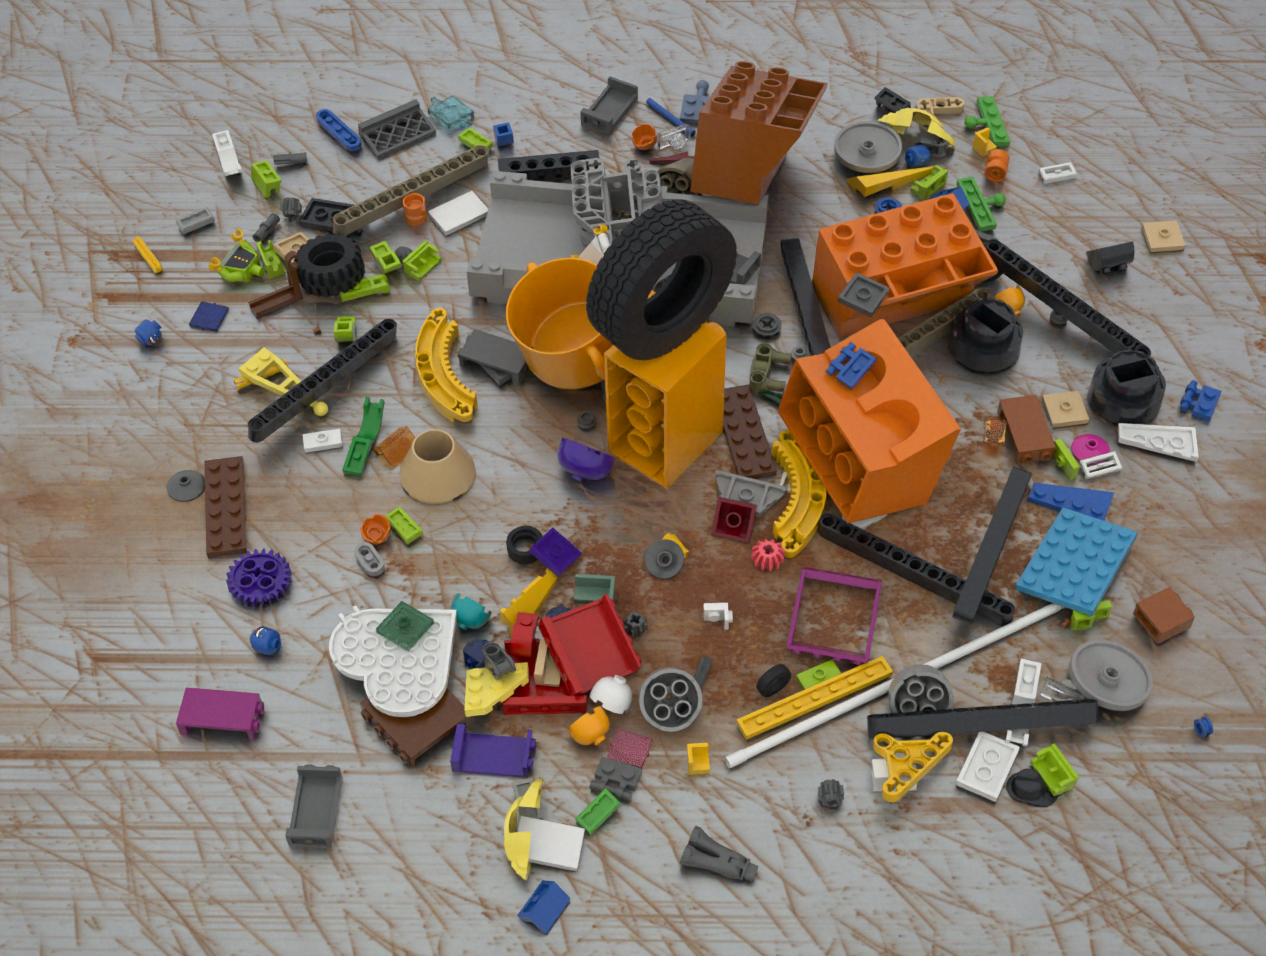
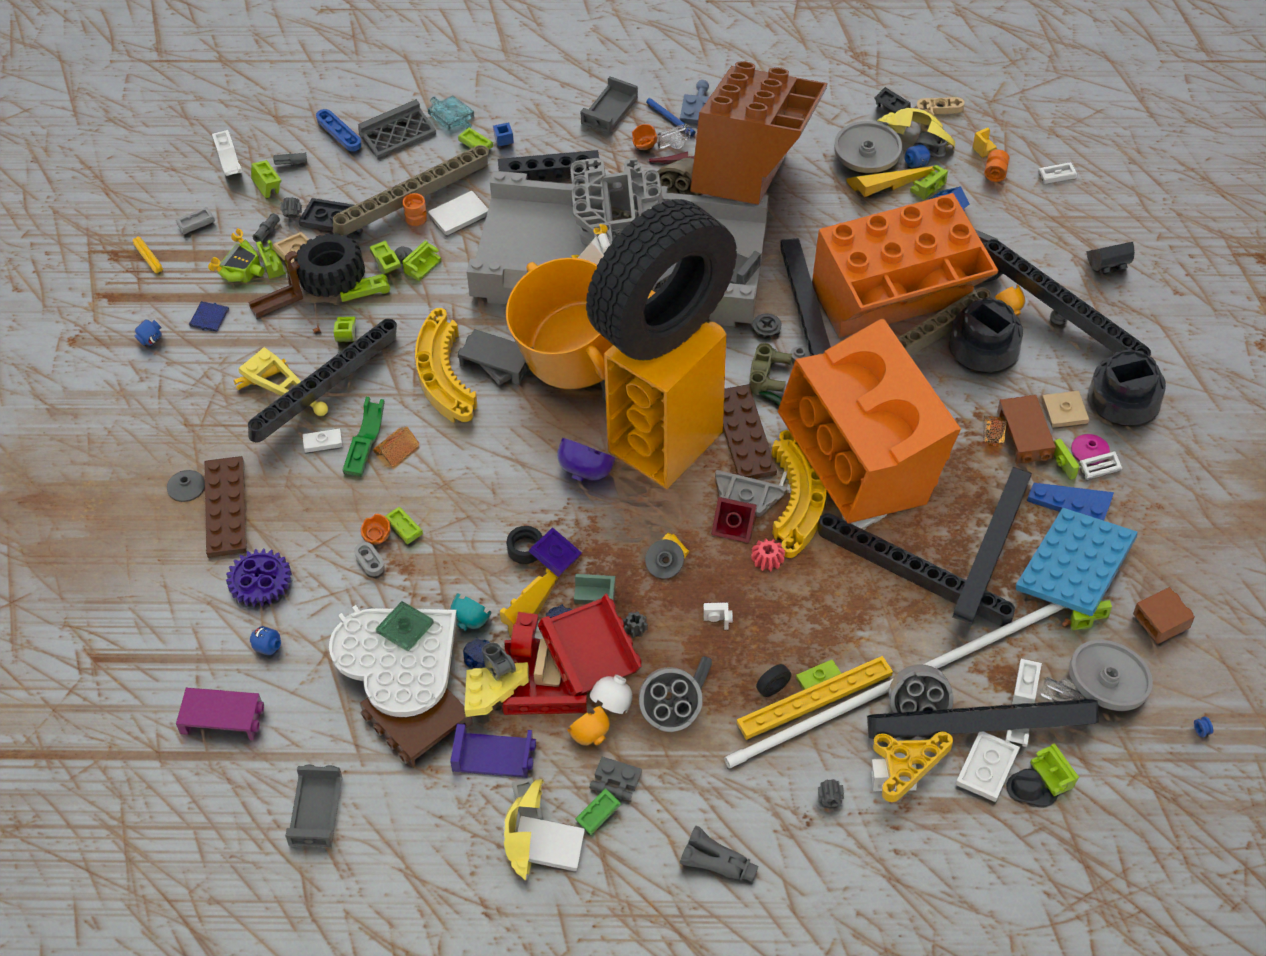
tan cone [399,429,476,504] -> none
blue panel [517,880,570,933] -> none
dark grey plate [577,411,596,429] -> none
clear pink piece [606,729,652,769] -> none
yellow panel [687,743,710,775] -> none
magenta window [786,567,882,665] -> none
blue plate [826,342,876,390] -> none
dark grey plate [838,272,890,318] -> none
blue gear [874,197,902,214] -> none
bright green plate [956,177,1006,232] -> none
bright green plate [964,96,1010,147] -> none
white wing [1117,423,1199,462] -> none
tan plate [1142,220,1186,252] -> none
blue plate [1180,380,1222,422] -> none

